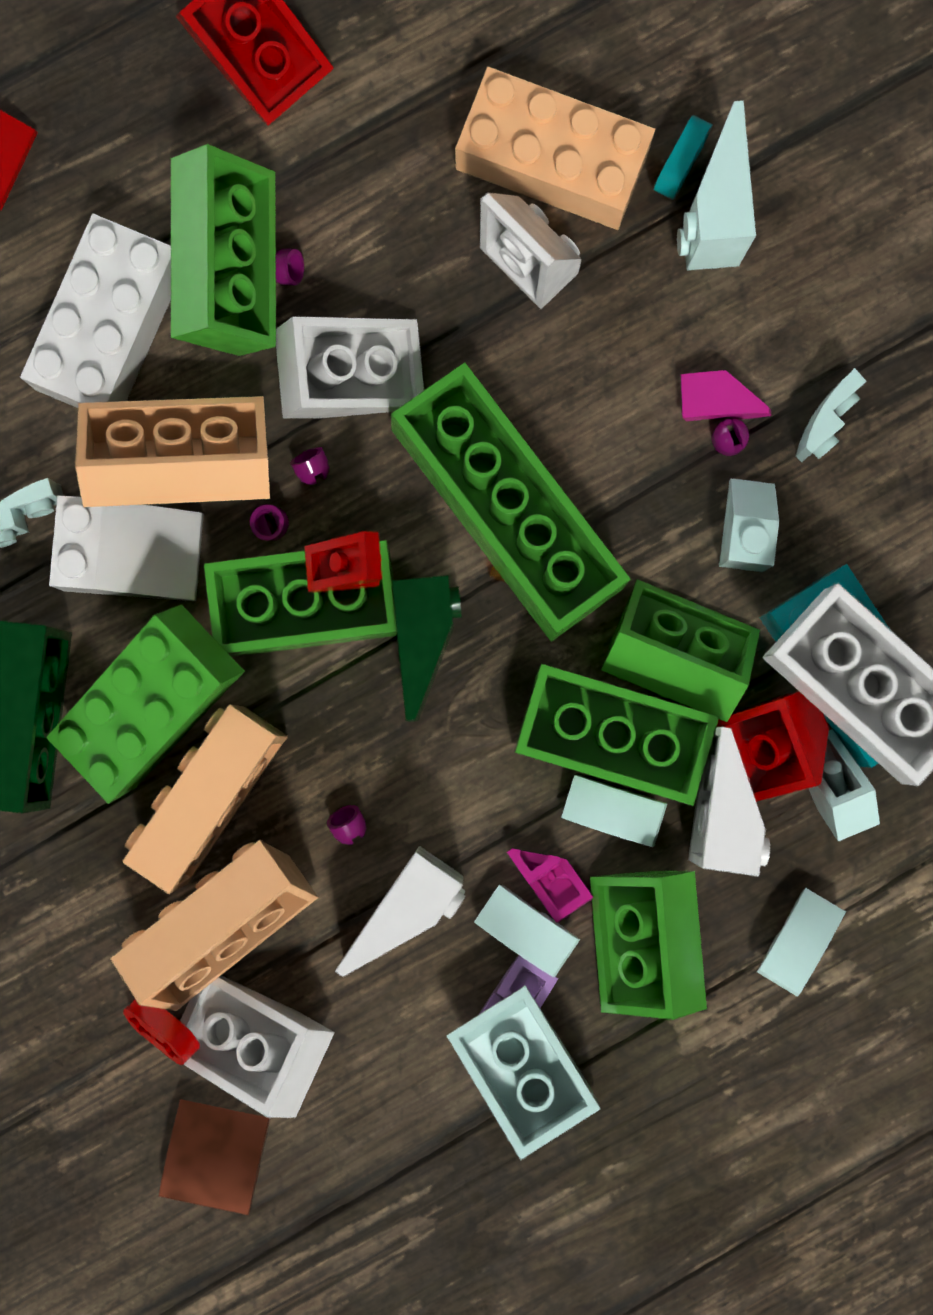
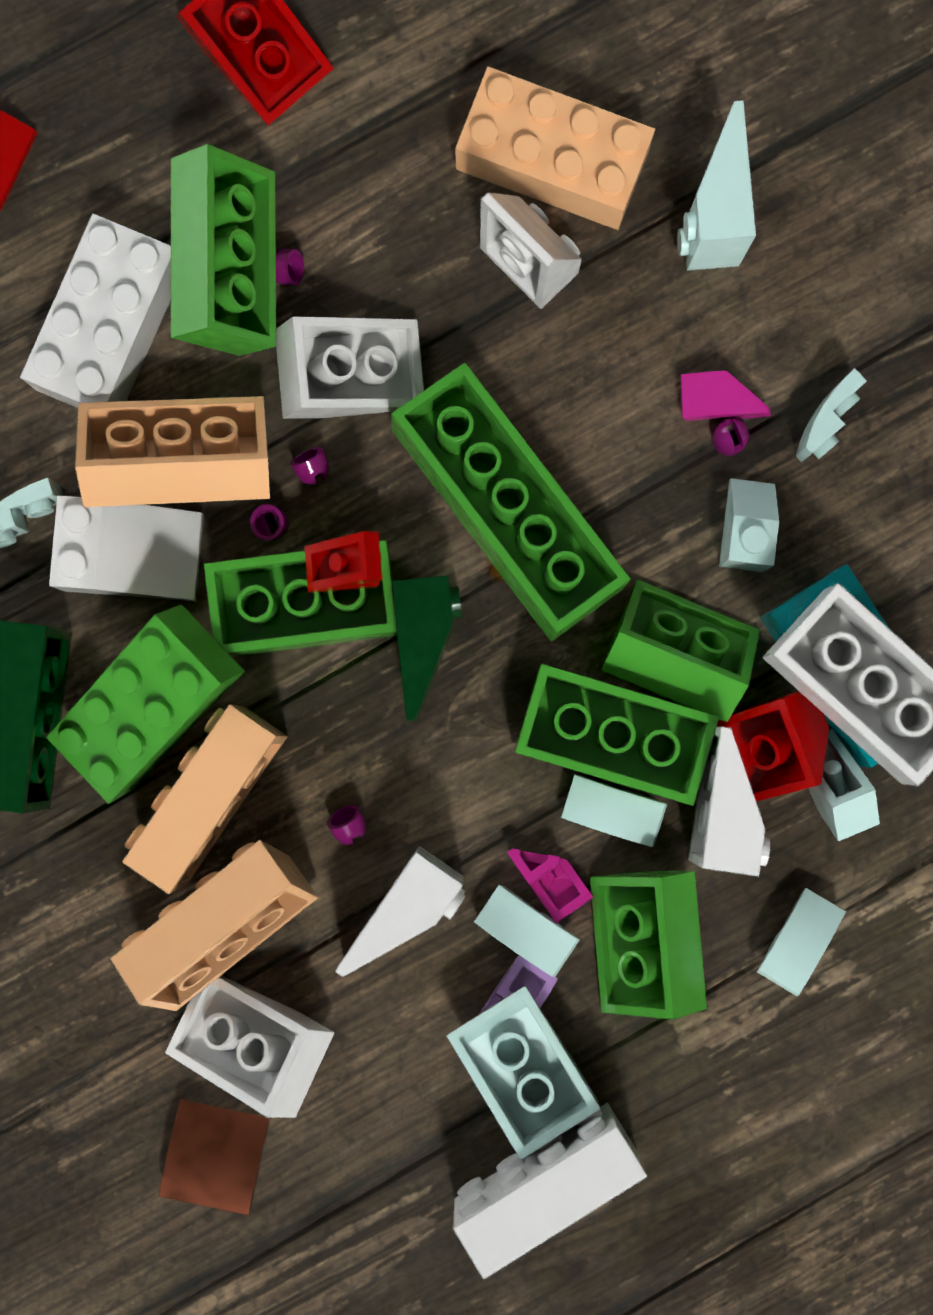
red beam [123,999,200,1065] -> none
teal beam [654,115,713,200] -> none
none -> white brick [453,1102,647,1279]

